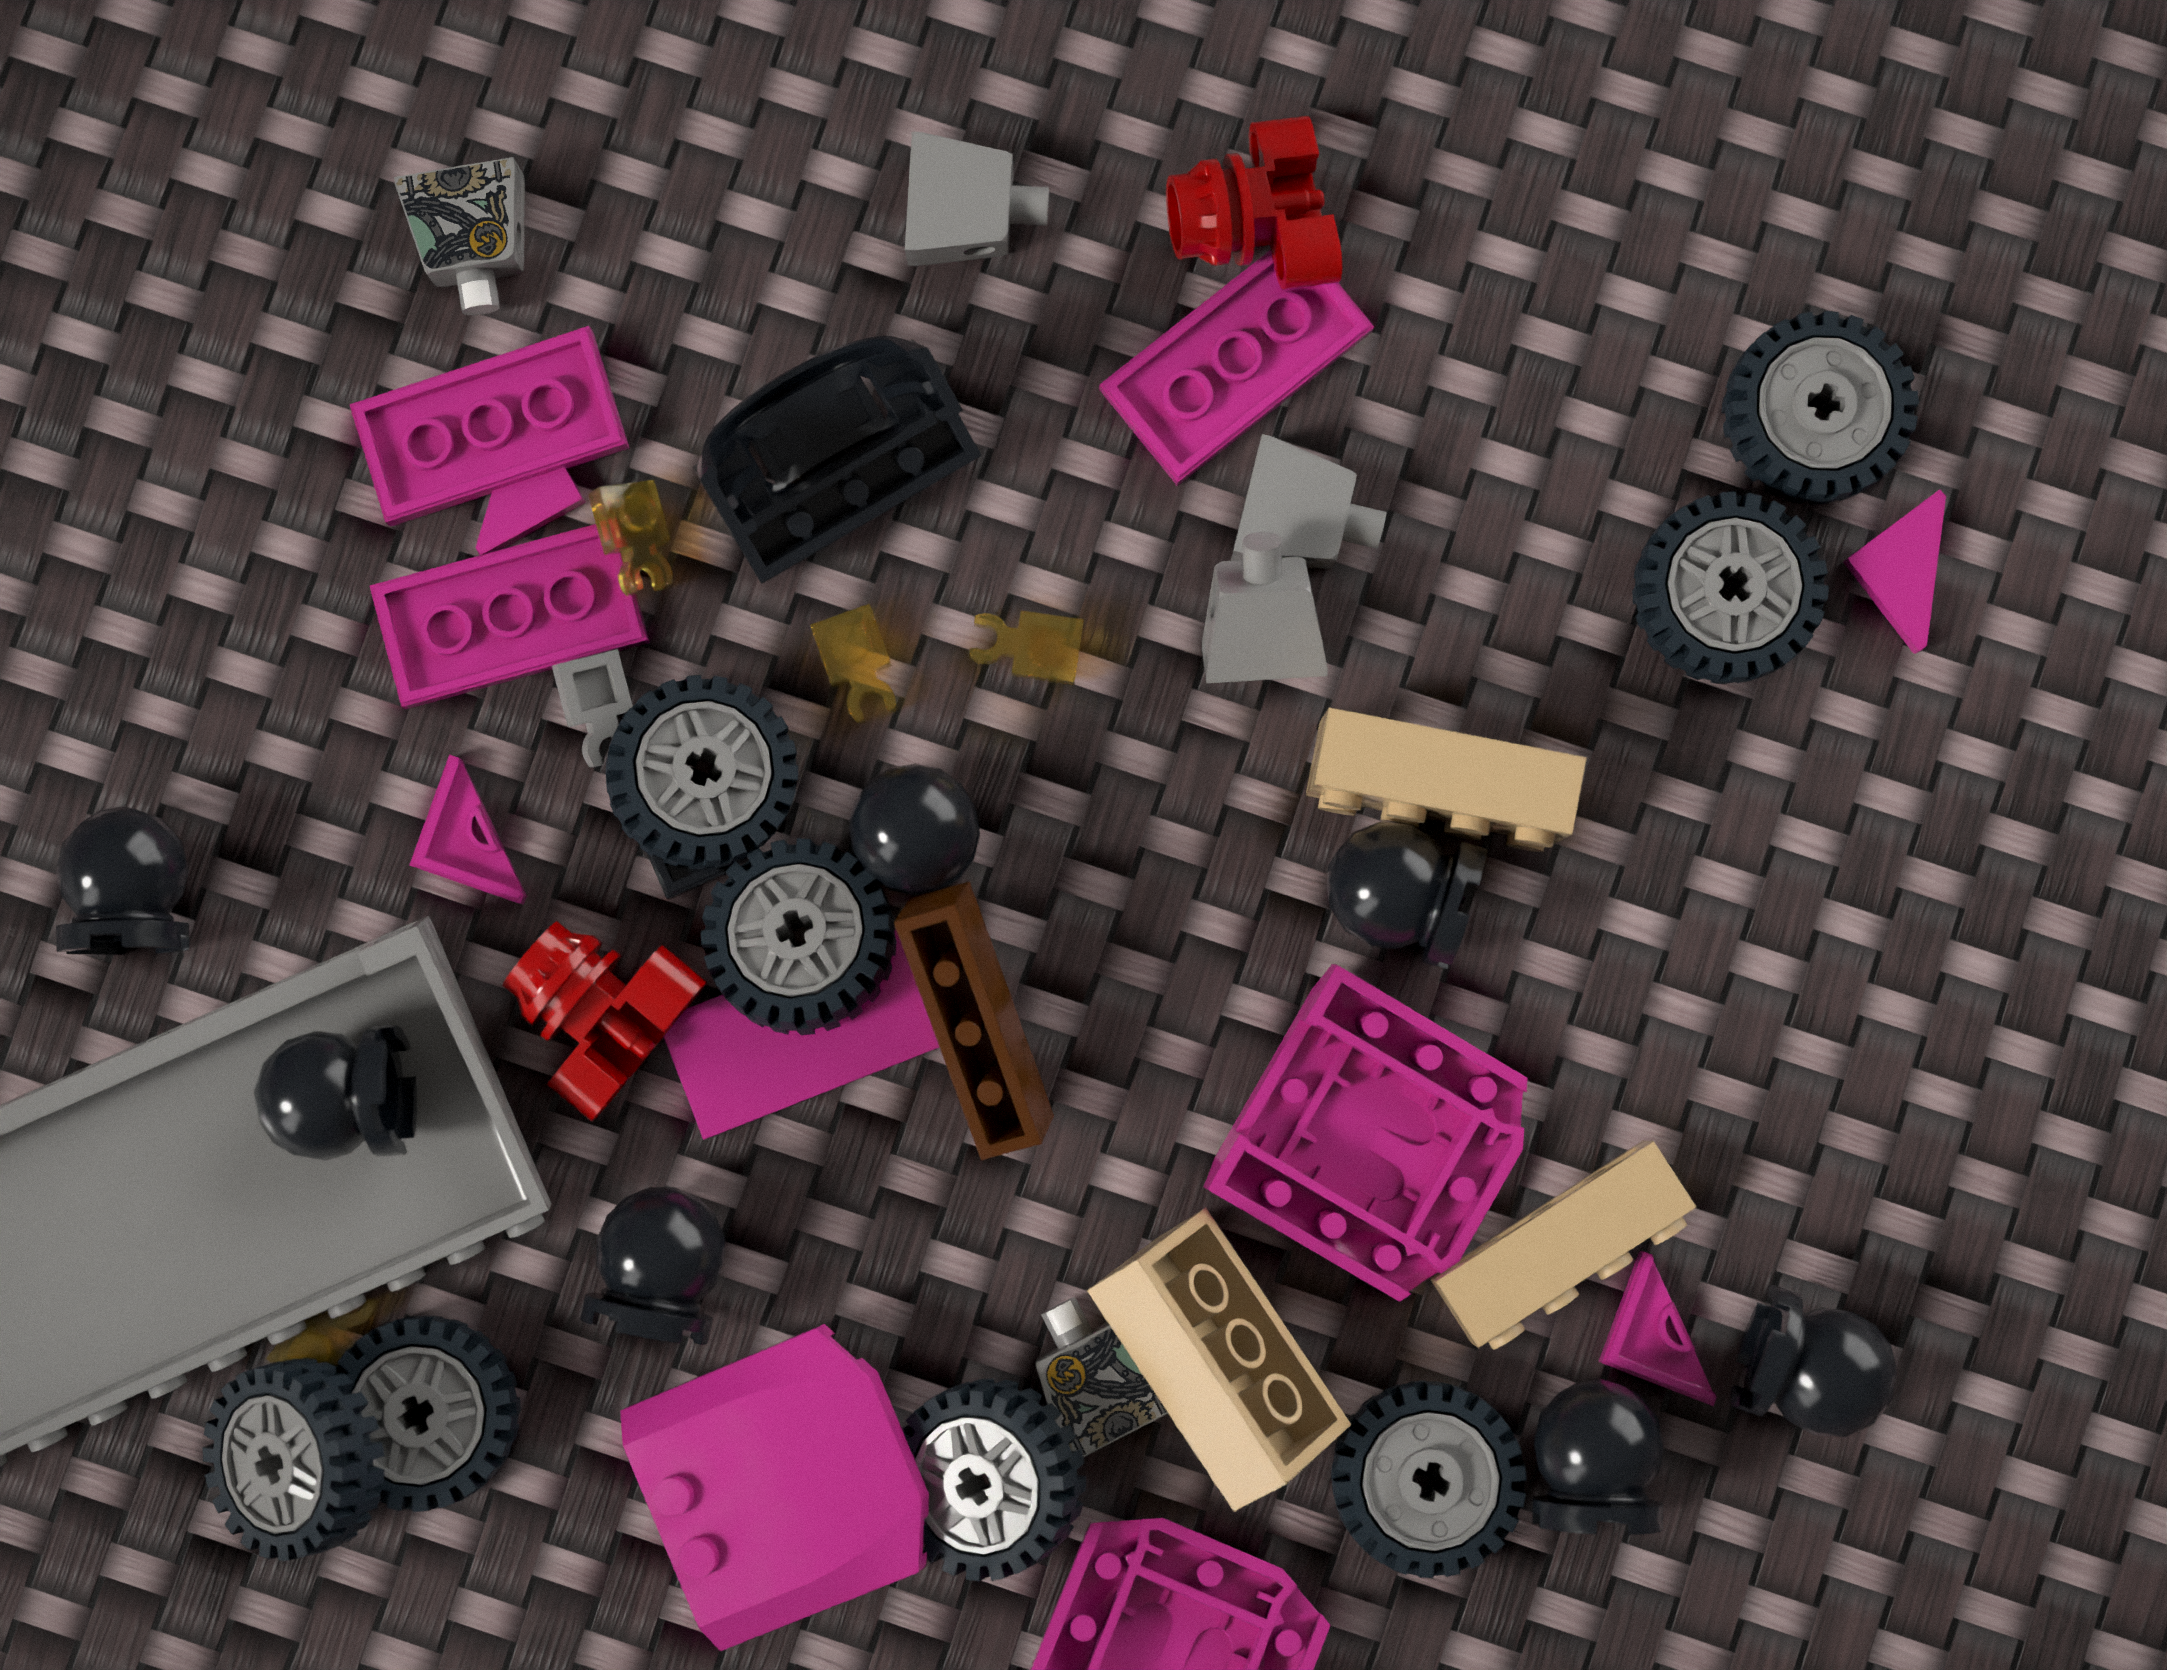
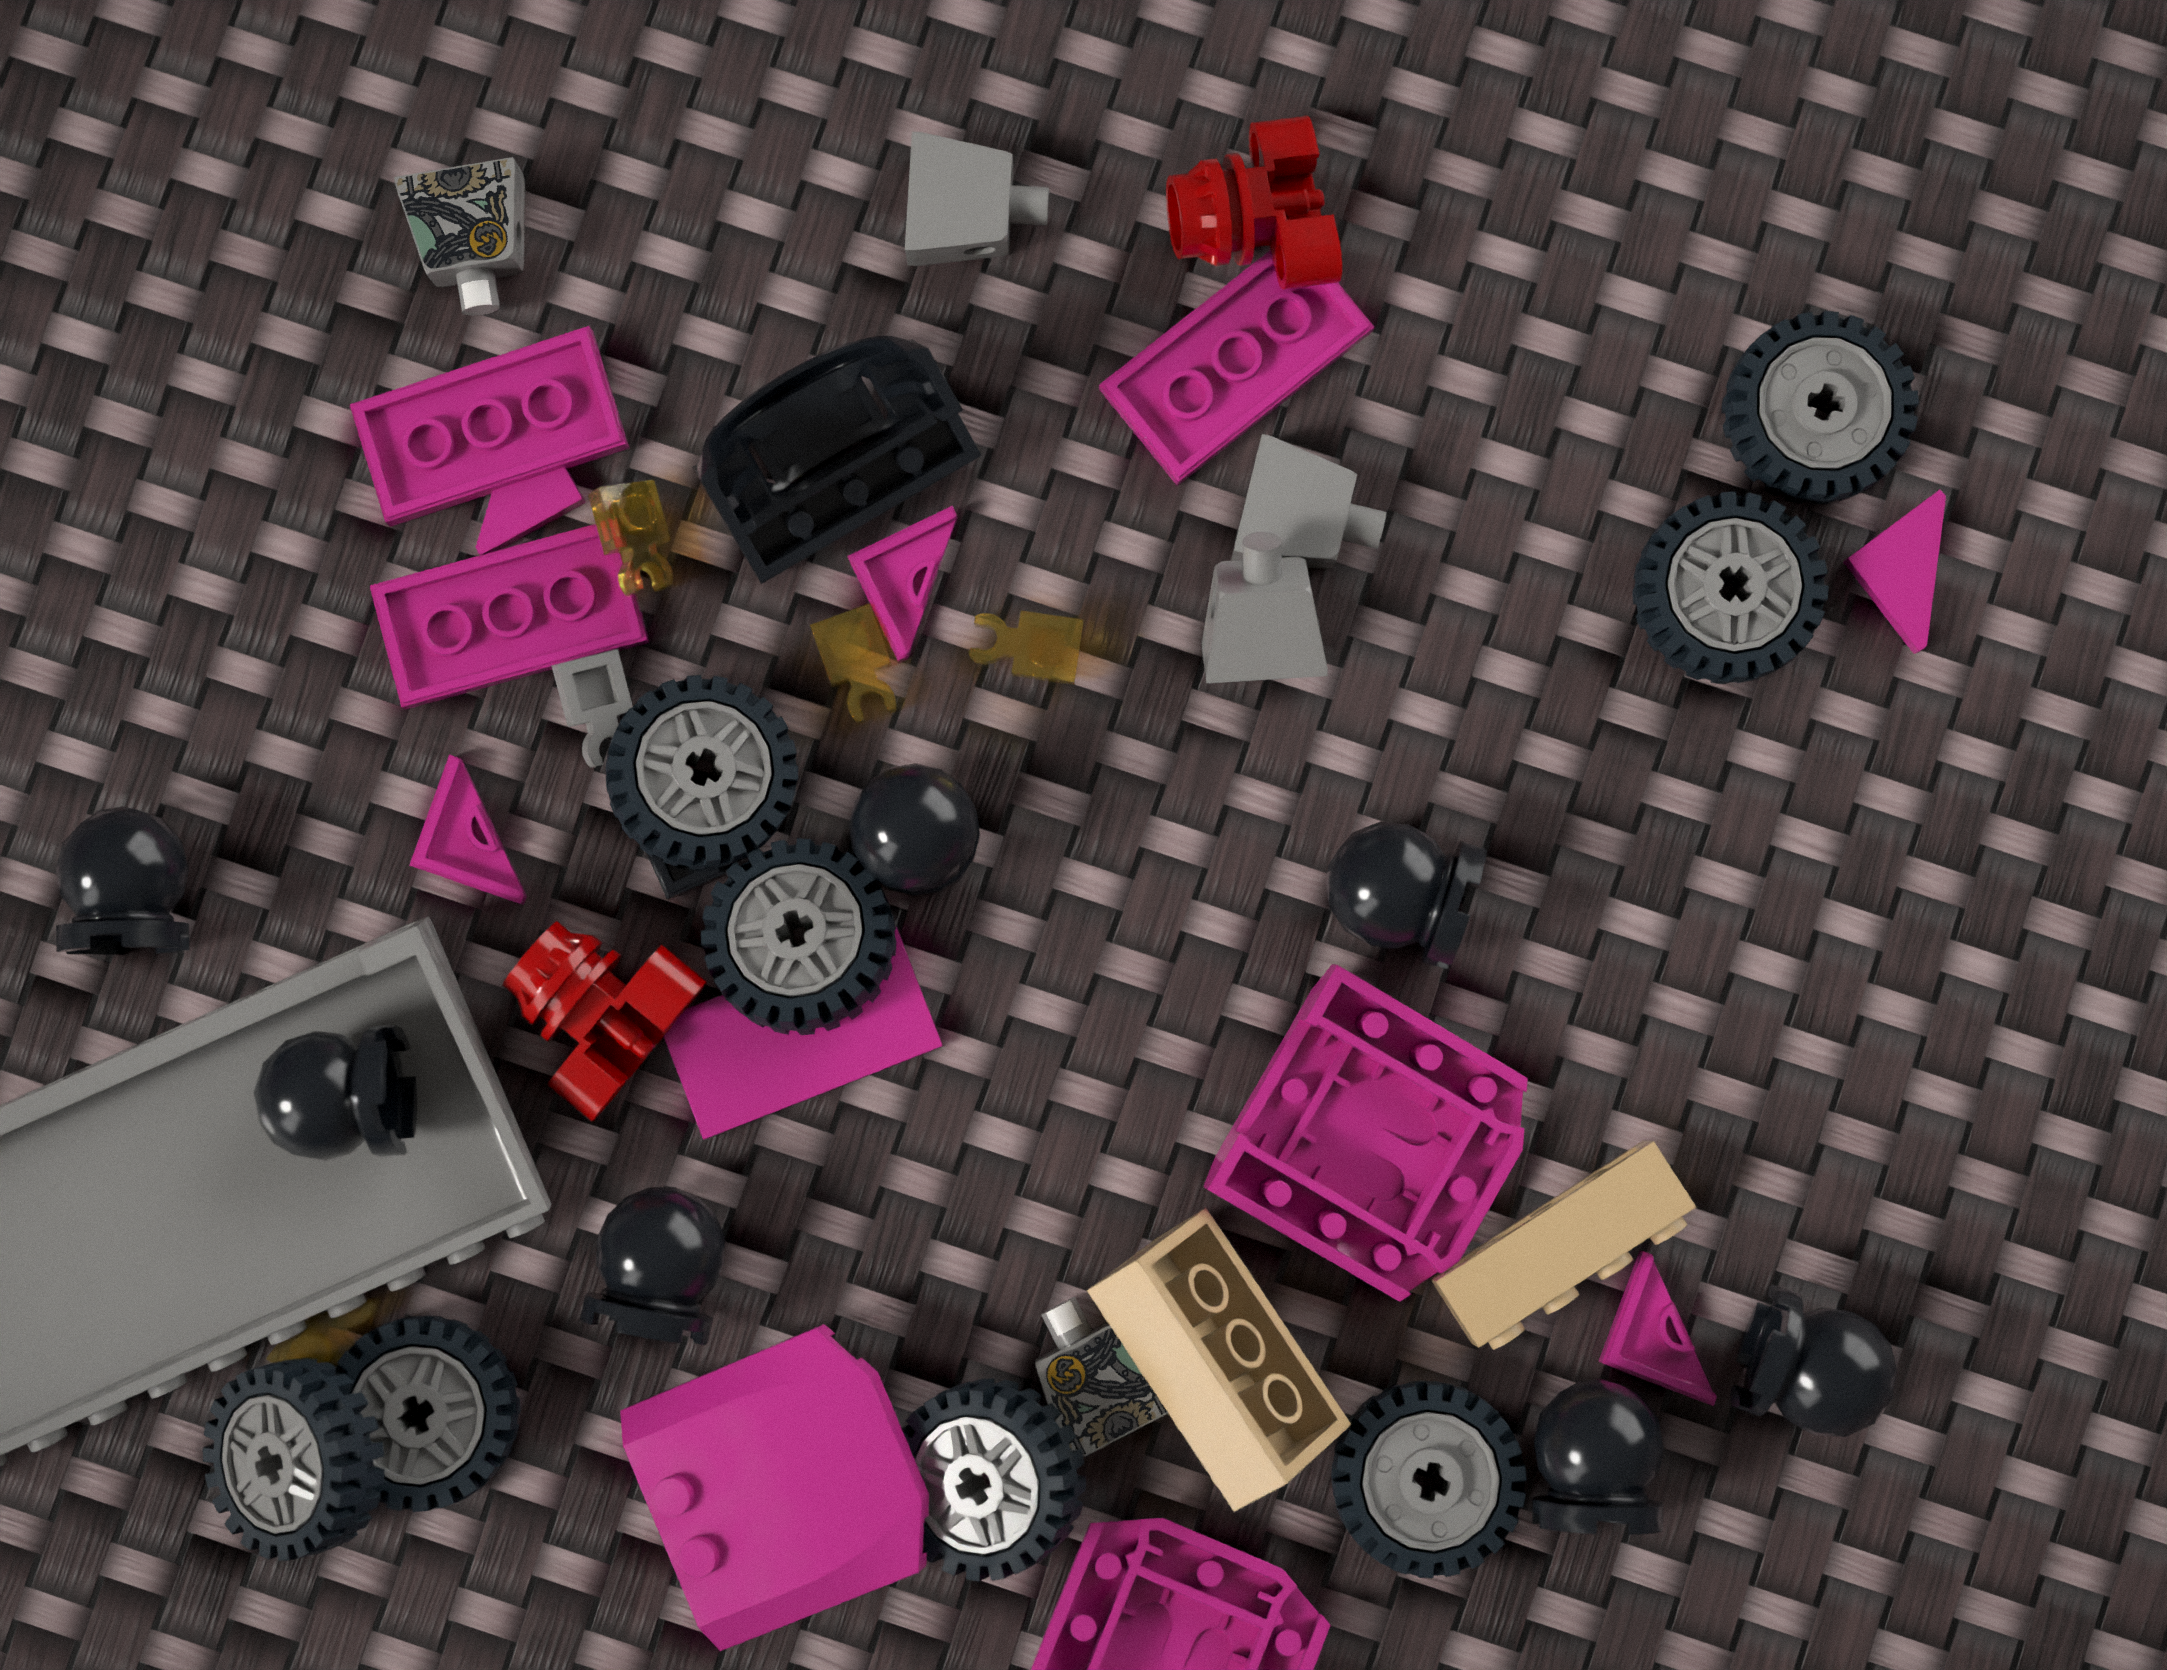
reddish brown brick [894,881,1054,1160] -> none
tan brick [1306,708,1587,852] -> none
none -> dark pink tile [847,506,957,663]

